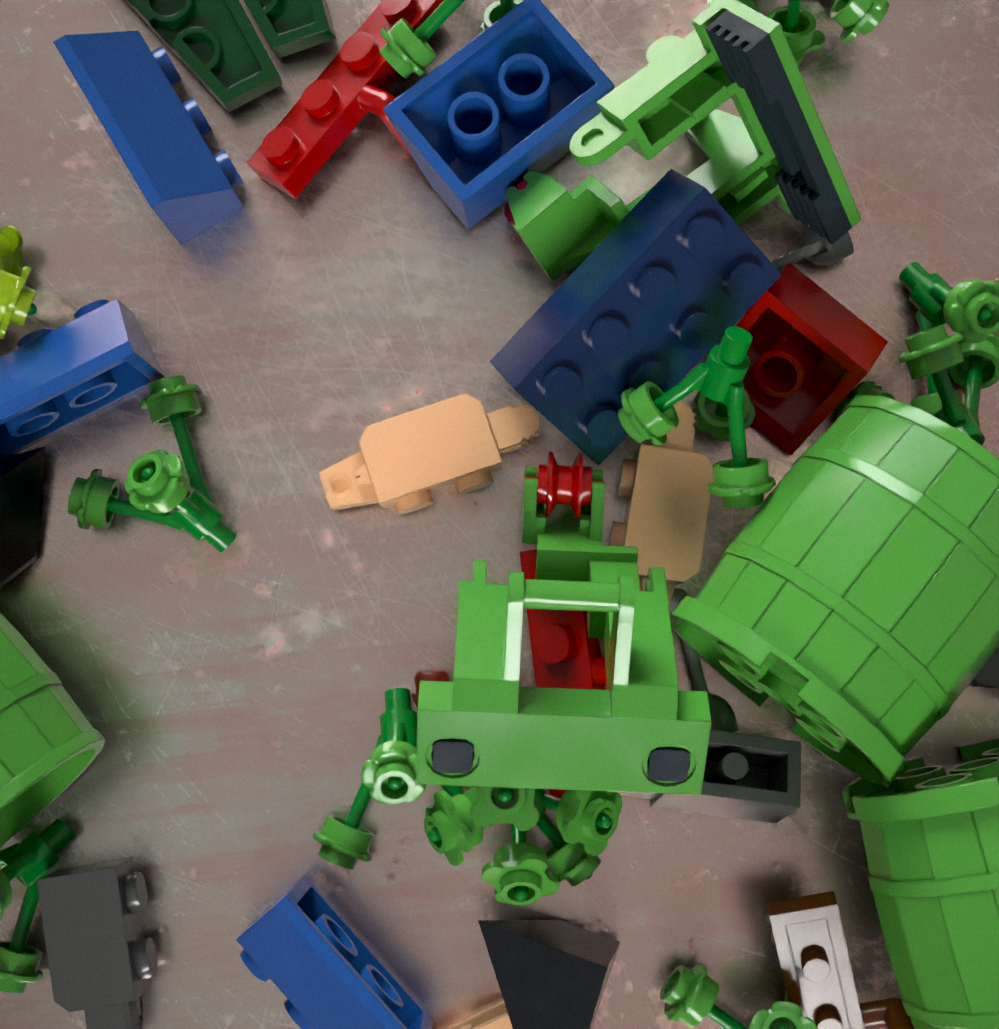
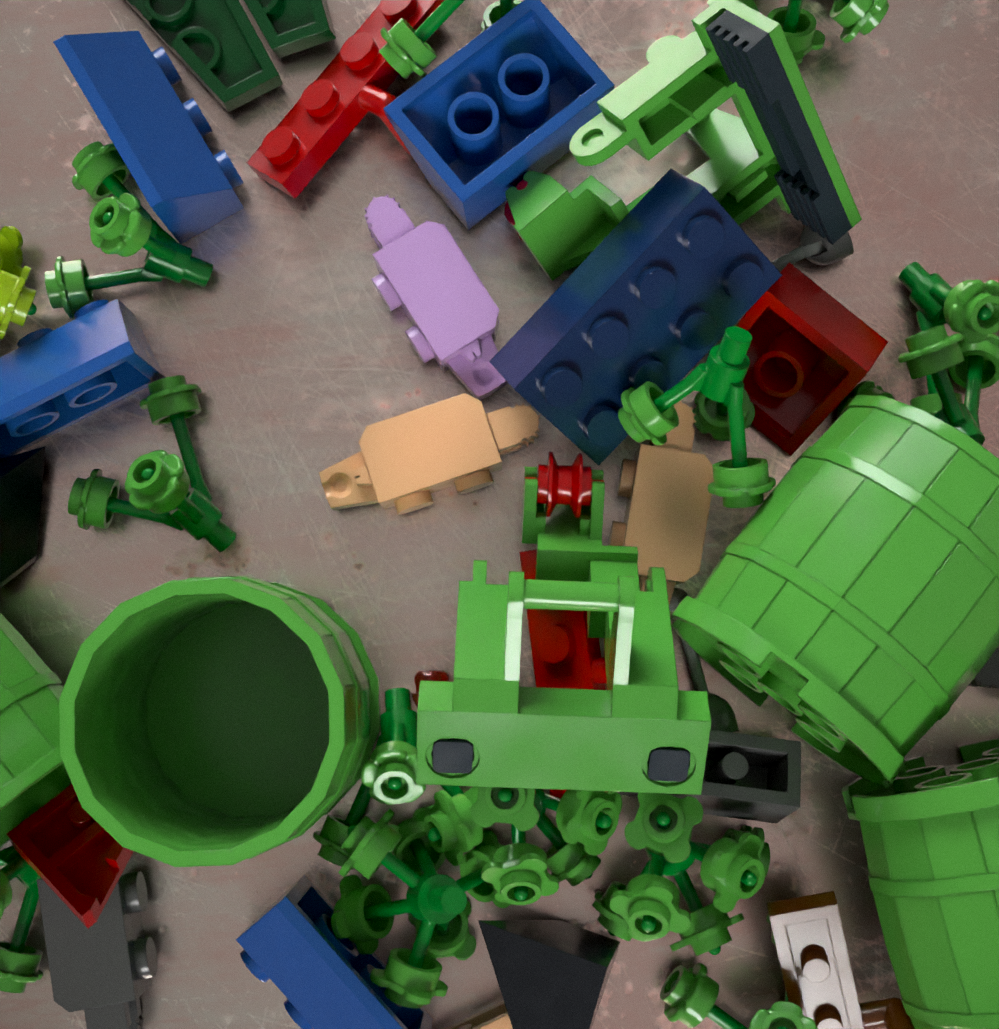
none -> red wing [6,784,134,929]
none -> bright green plant [44,141,213,318]
none -> bright green piece [59,576,381,867]
none -> bright green plant [331,807,512,1009]
none -> lavender hinge [364,194,508,401]
none -> bright green plant [592,793,770,956]

